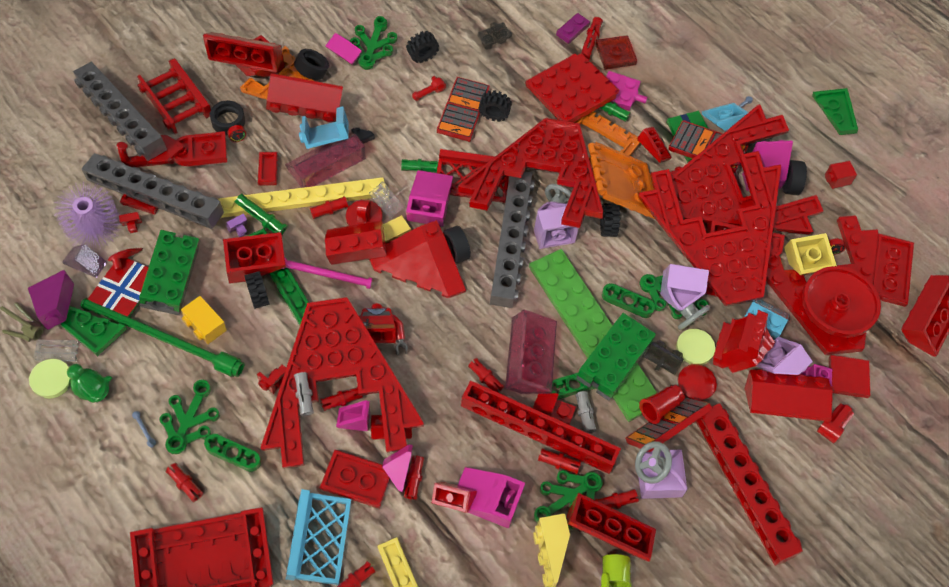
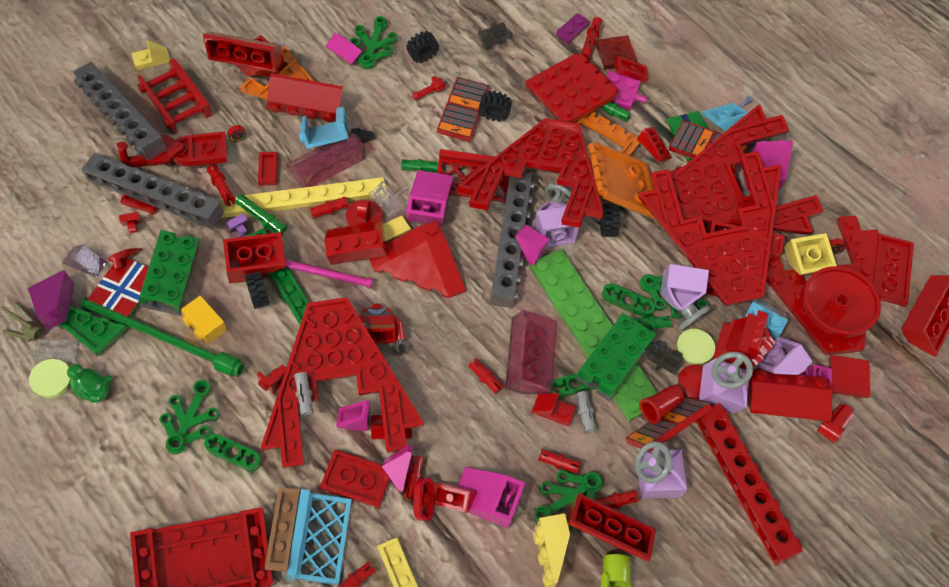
lavender piece [54,181,121,251] -> none
sand blue hinge [132,411,156,447] -> none
red pin [165,463,203,502] -> none
black tyre [210,100,246,135] -> none
black tyre [294,49,329,80] -> none
red pin [320,386,363,411] -> none
black tyre [443,226,471,263] -> none
red brick [461,380,621,474] -> none
black tyre [782,160,807,195] -> none
green wing [812,88,858,135] -> none
red brick [825,160,857,189] -> none
none -> light yellow slope [131,40,170,70]
none -> red pin [206,164,236,206]
none -> medium nougat plate [265,487,300,572]
none -> red plate [413,478,435,521]
none -> dark pink slope [515,225,549,266]
none -> red plate [615,56,648,83]
none -> green pin [632,315,671,331]
none -> piece [699,352,753,414]

